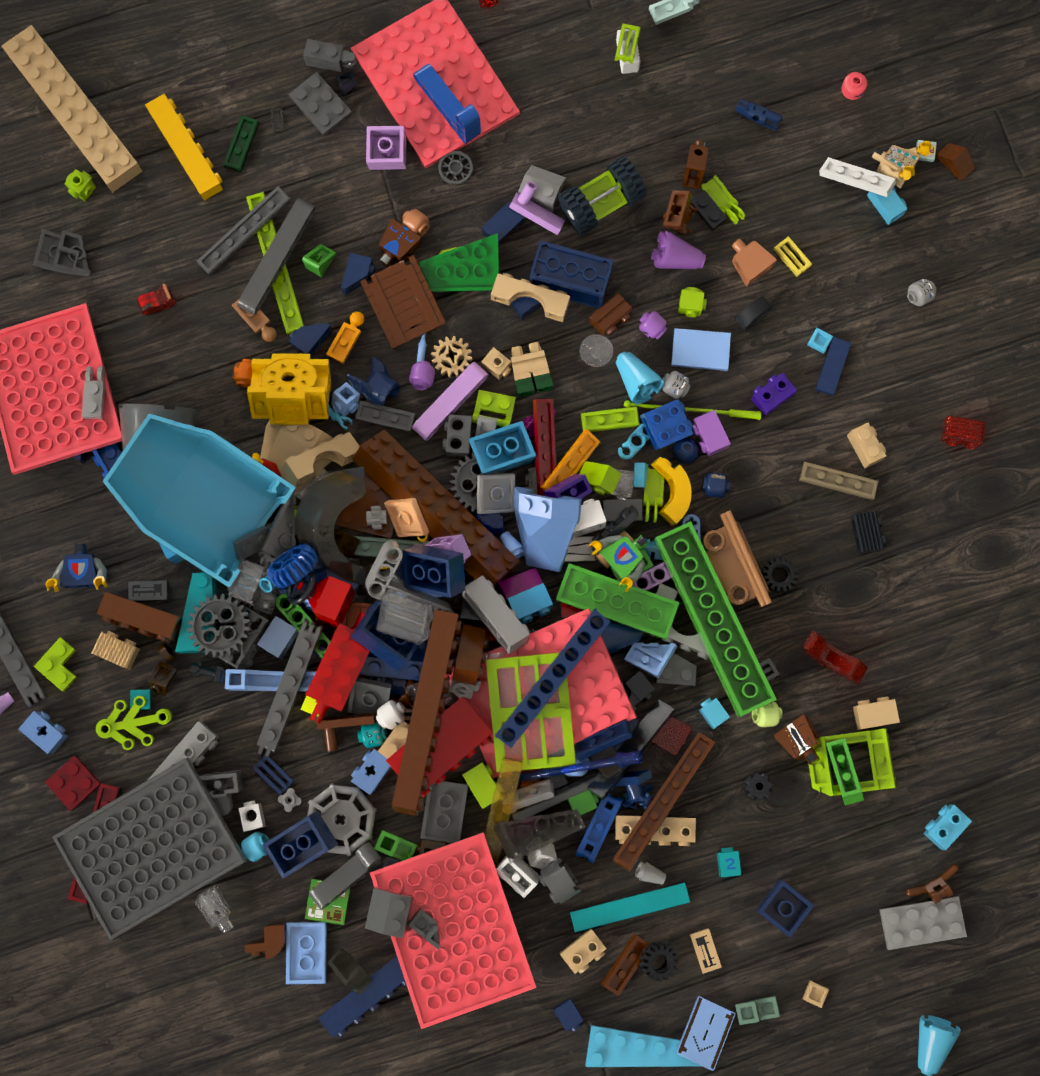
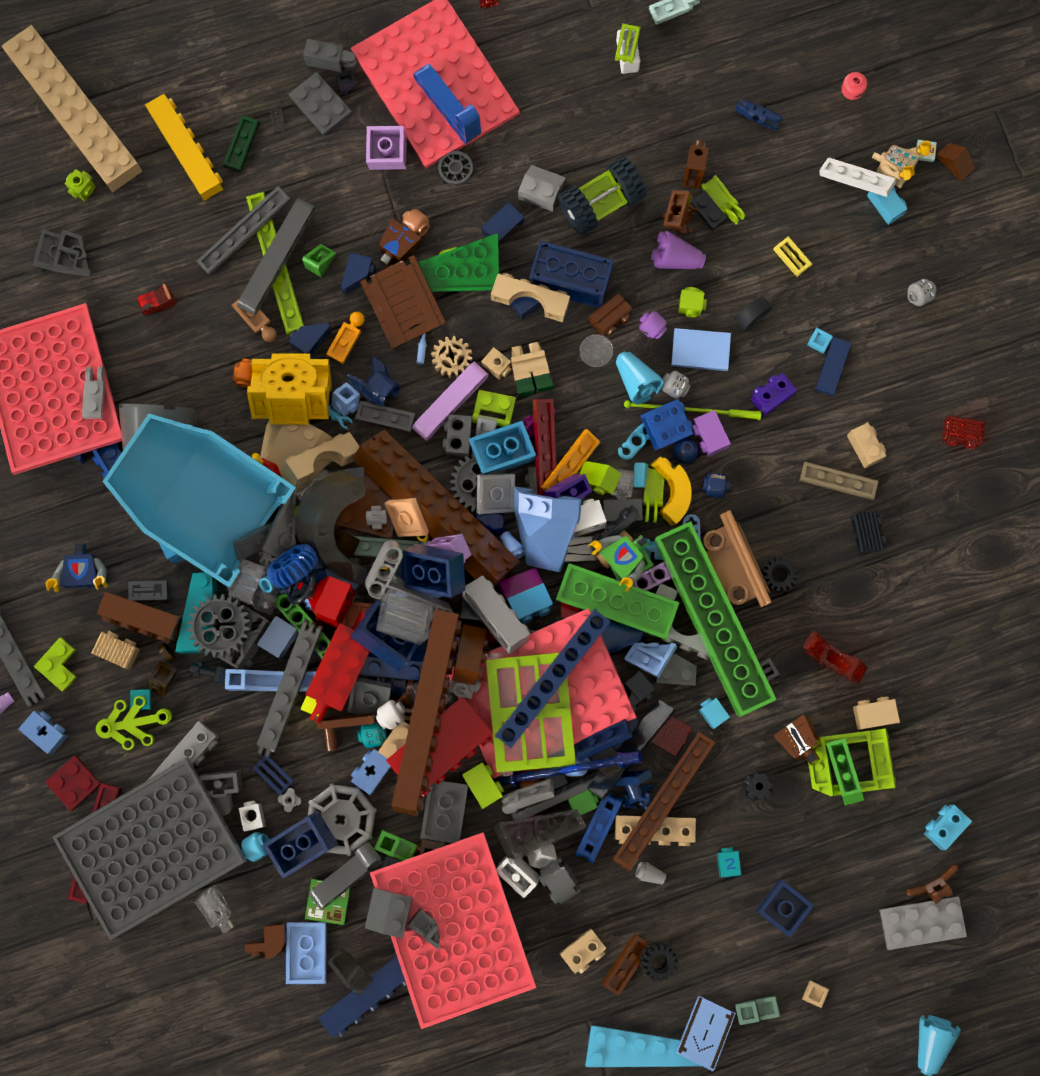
medium lavender head [409,361,435,390] -> none
clear yellow tile [484,757,523,868] -> none
lavender piece [509,181,565,235] -> none
dark blue brick [553,997,583,1032] -> none
teal tile [570,882,690,932] -> none
lime tile [581,406,640,432] -> none
tan tile [690,928,722,974] -> none
nougat torso [732,239,777,286] -> none
yellowish green head [752,702,782,727] -> none

